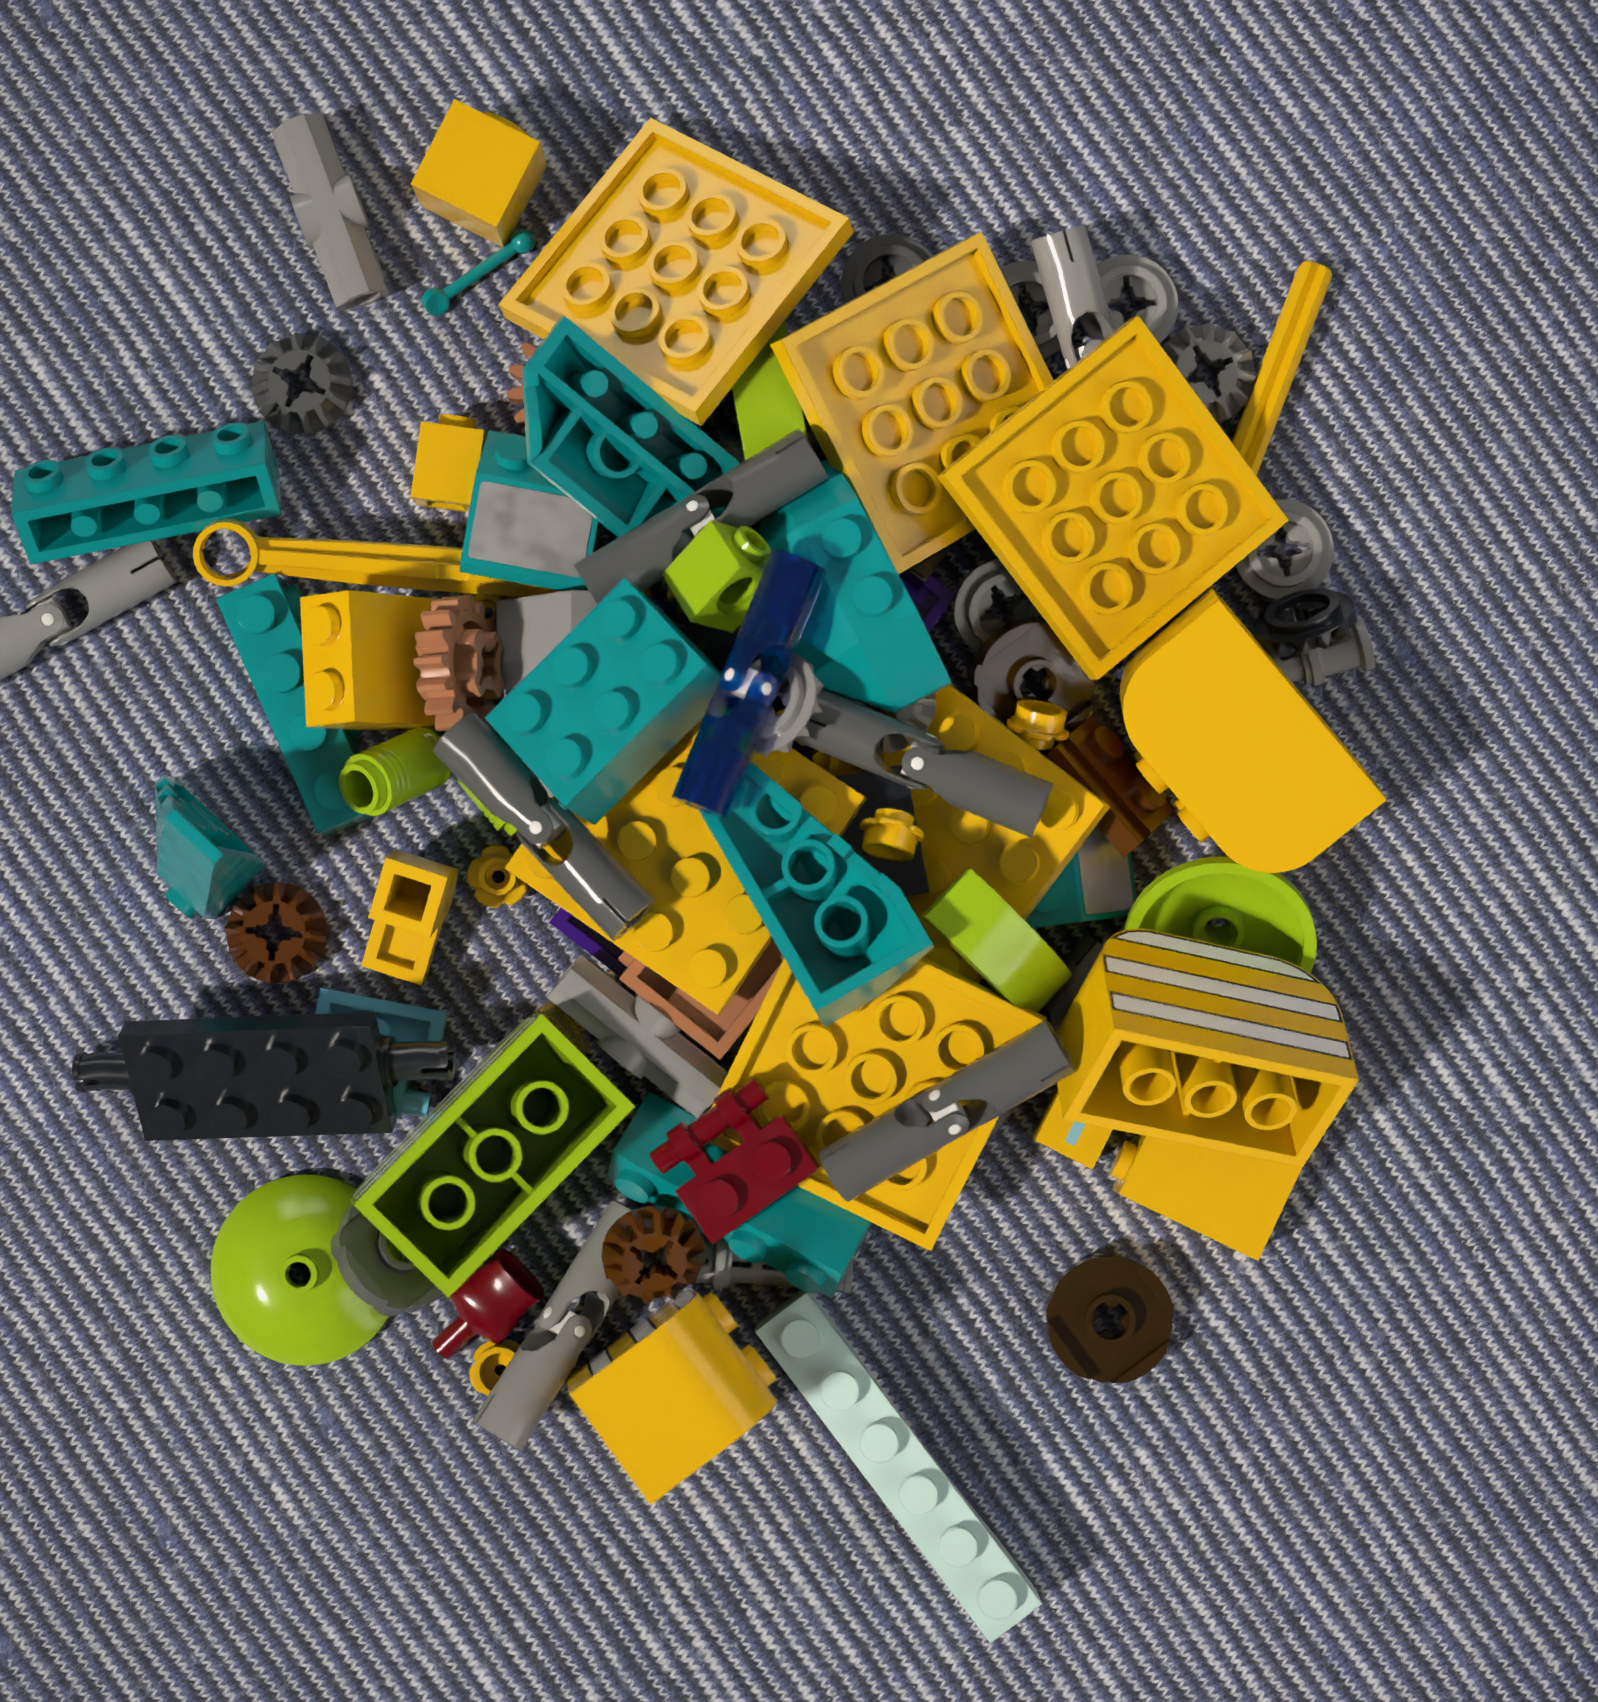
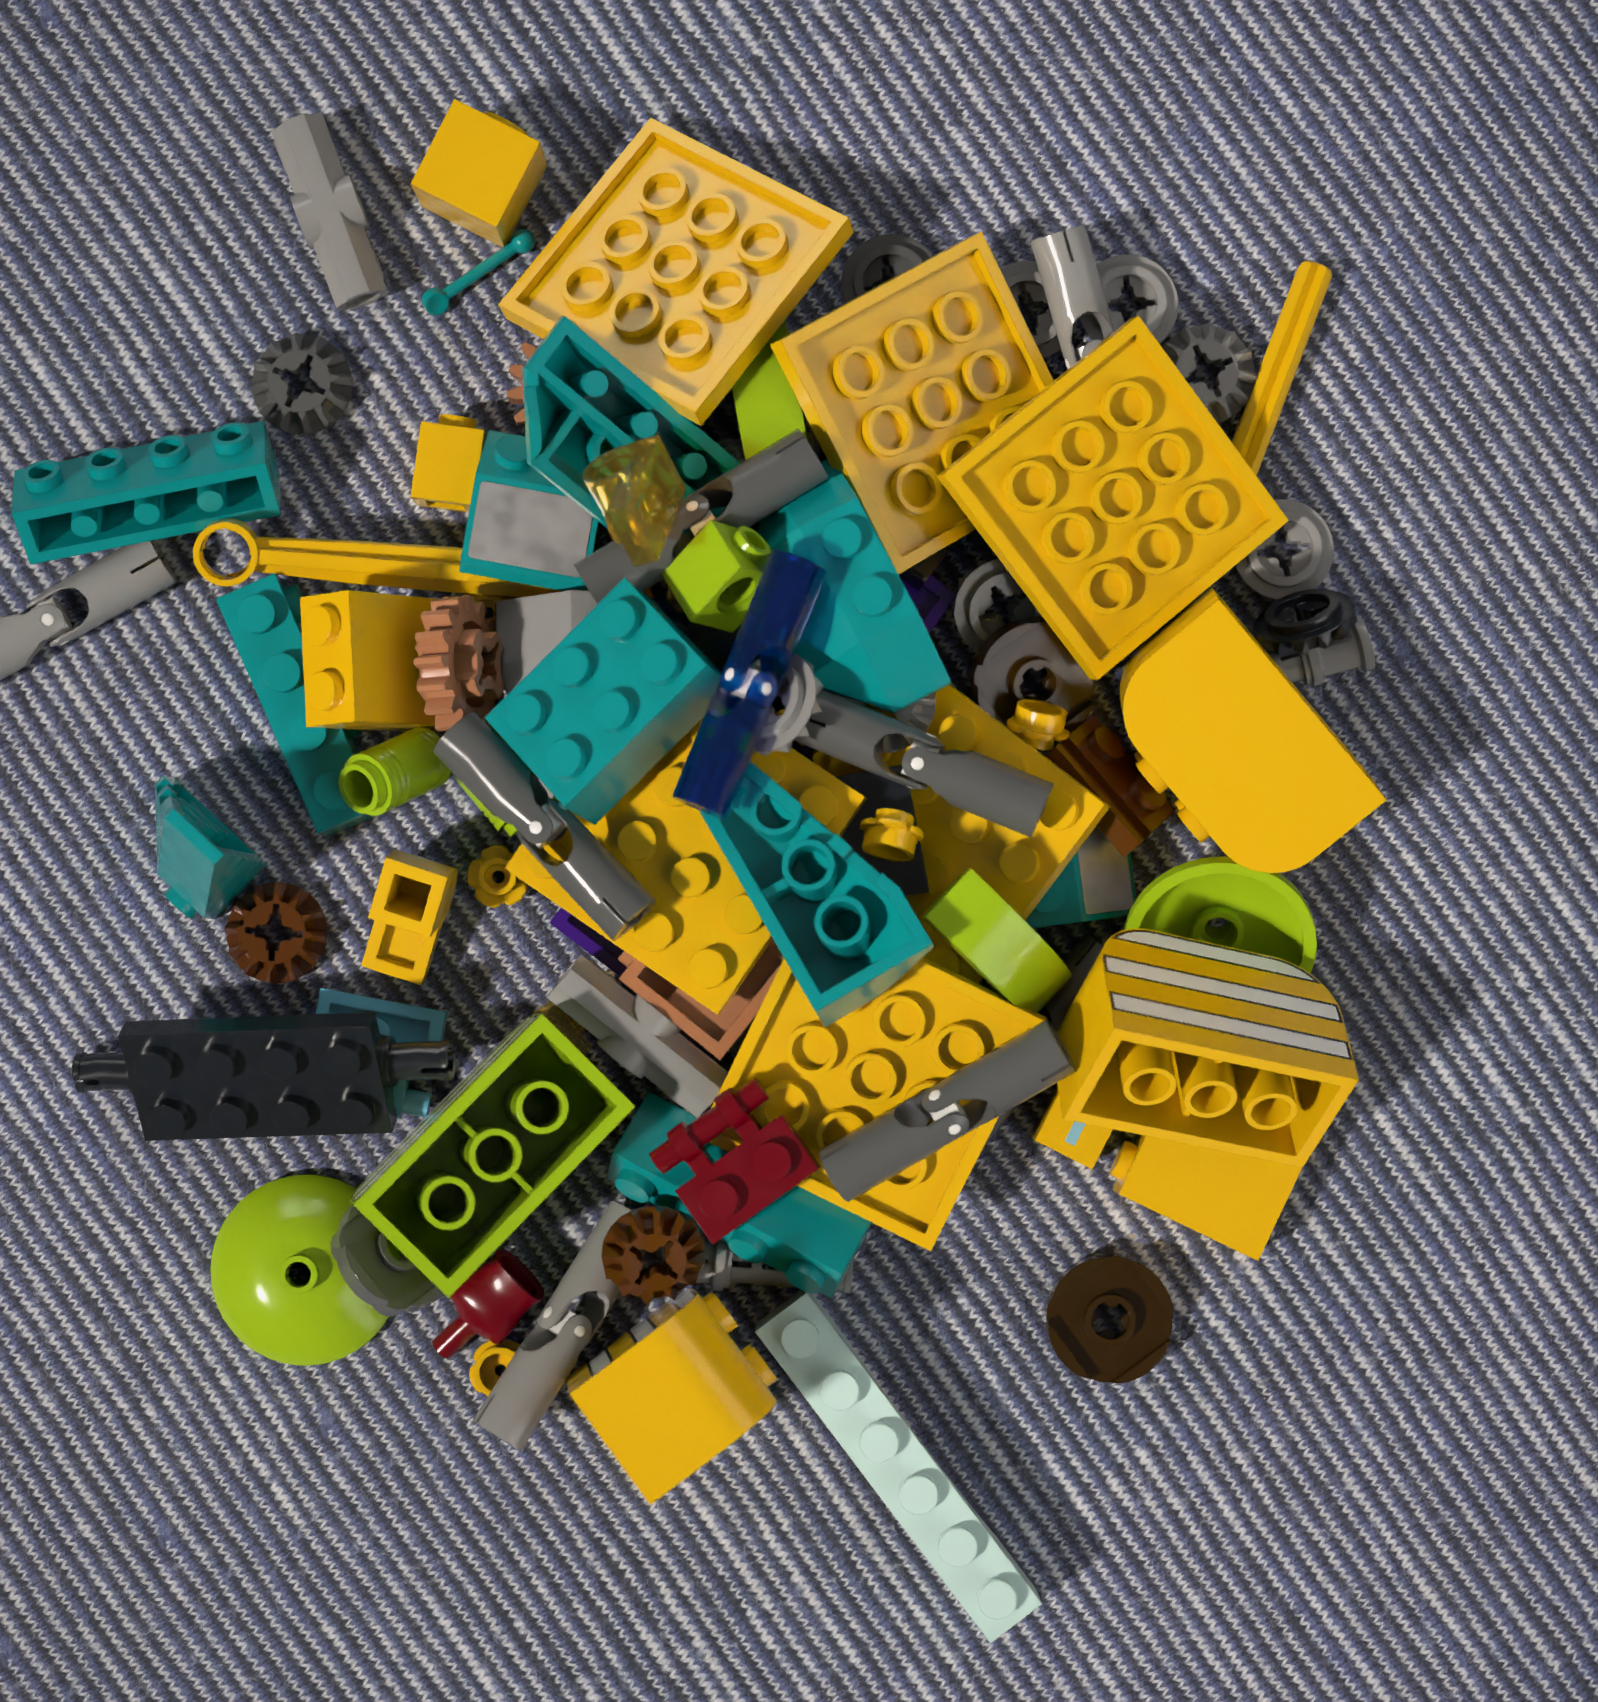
none -> clear yellow plate [582,435,686,567]

